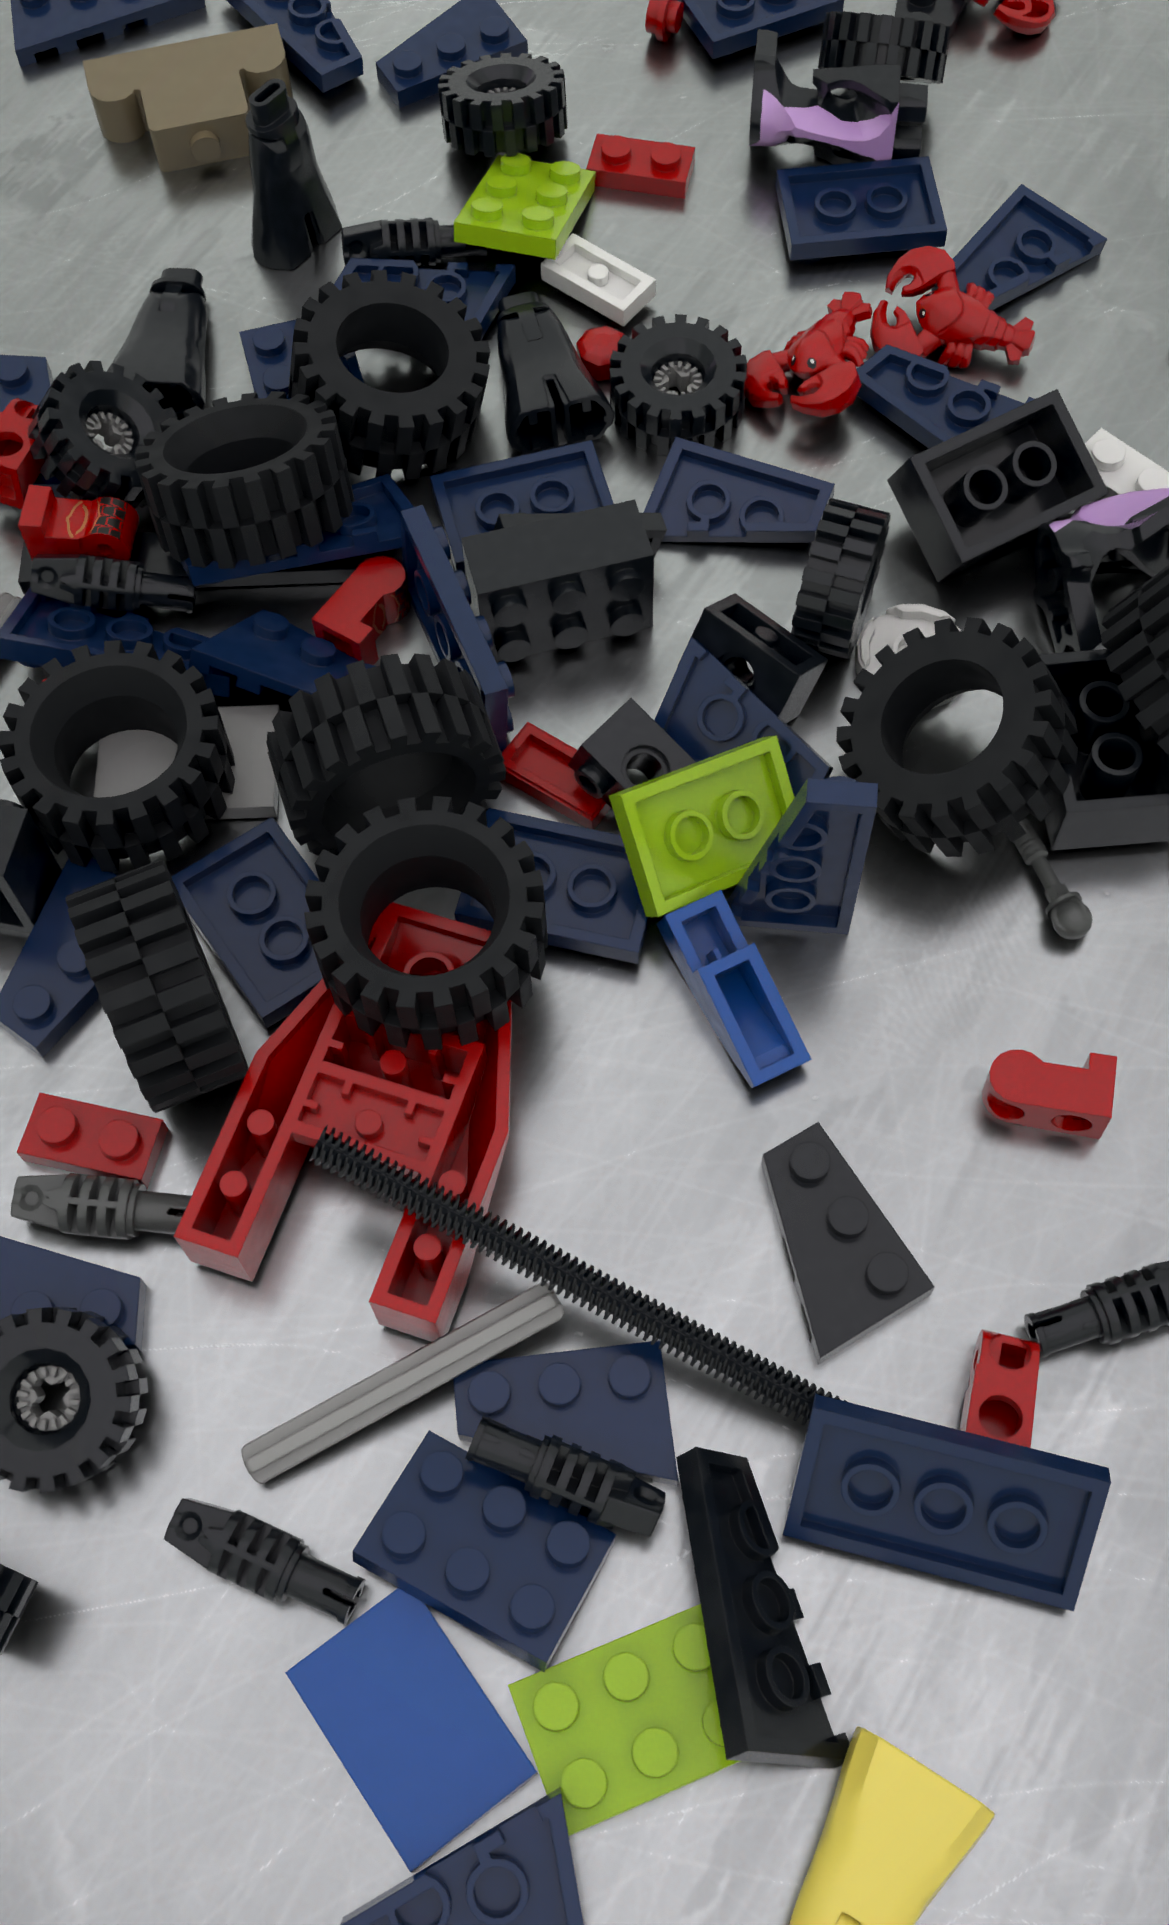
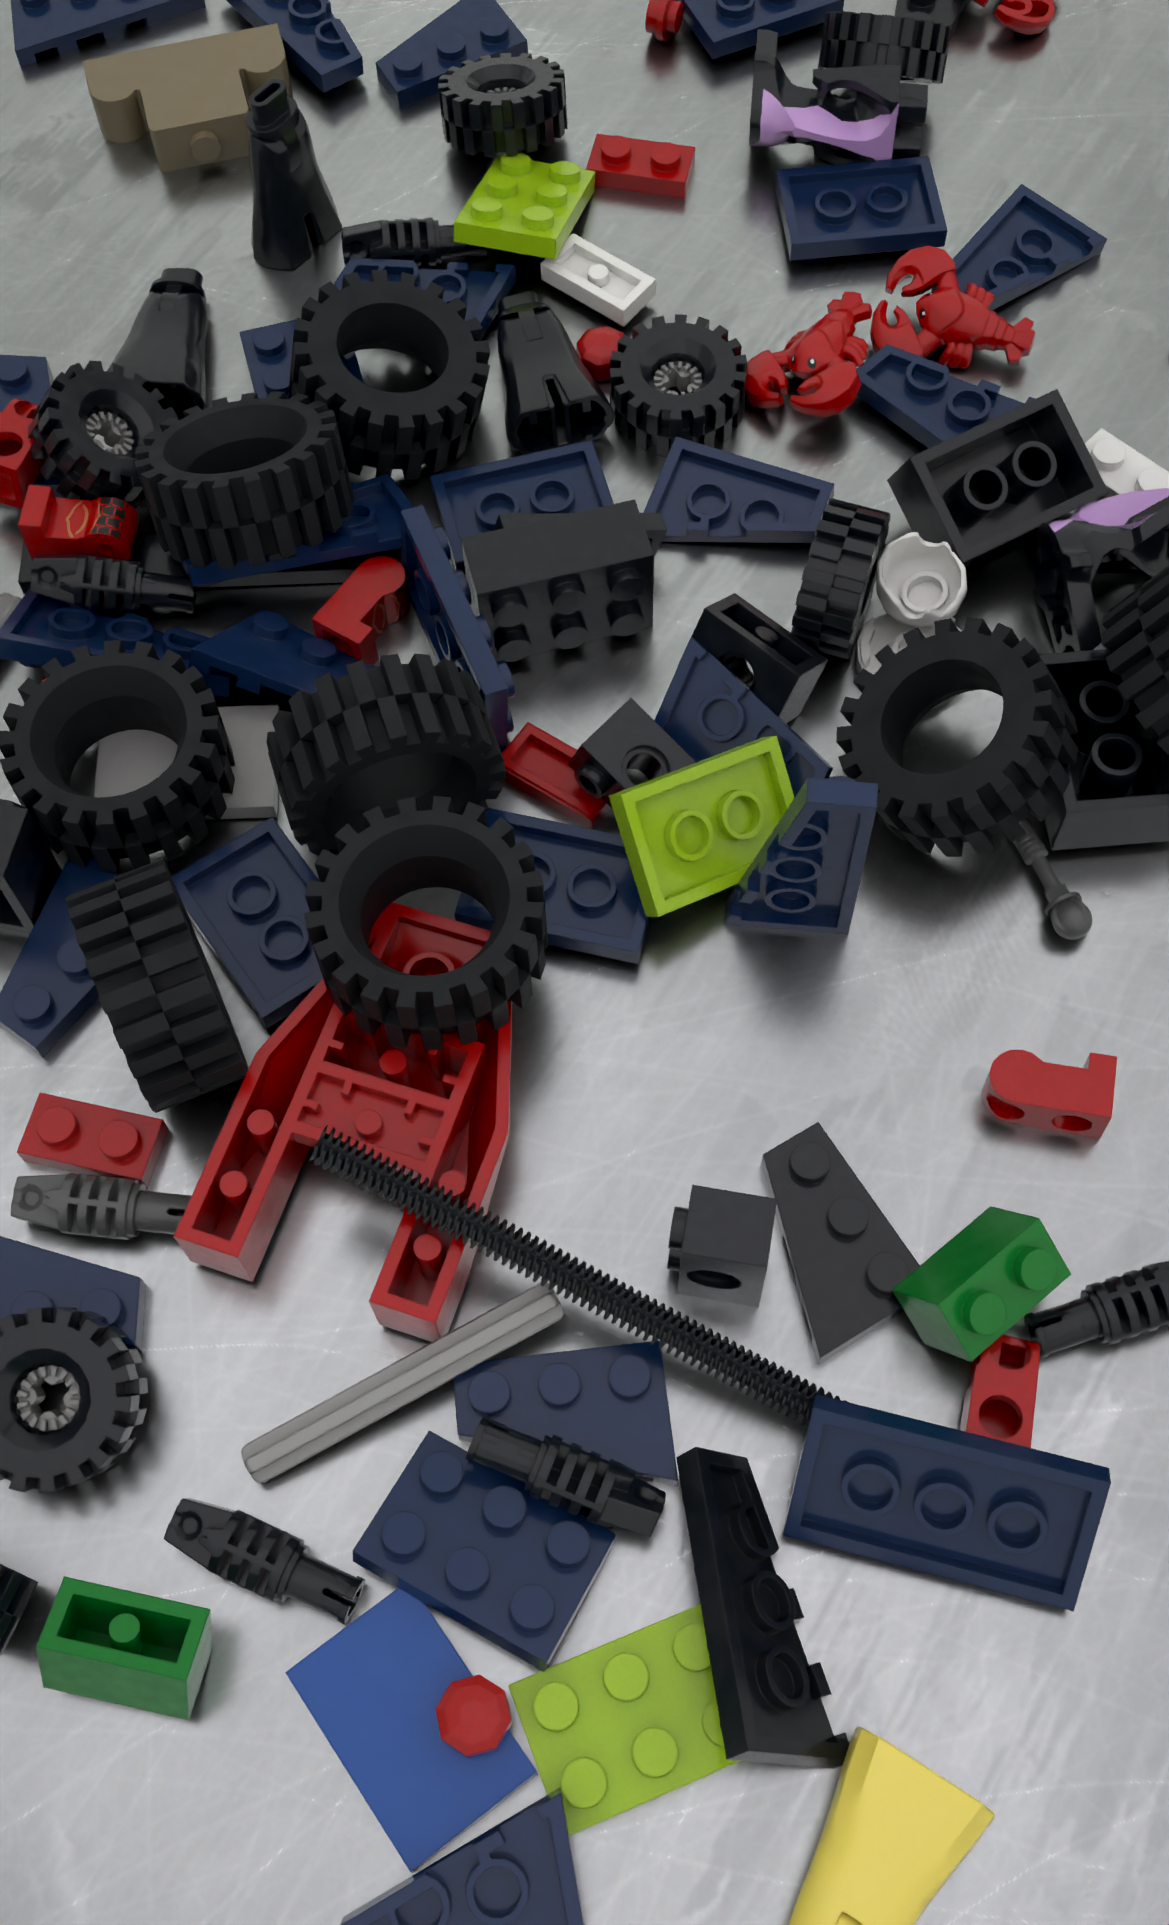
blue slope [656,890,812,1088] -> none
none -> green brick [36,1576,212,1720]
none -> red tile [435,1674,513,1758]
none -> black brick [667,1185,777,1307]
none -> white hair [876,532,967,627]
none -> green brick [892,1206,1071,1362]

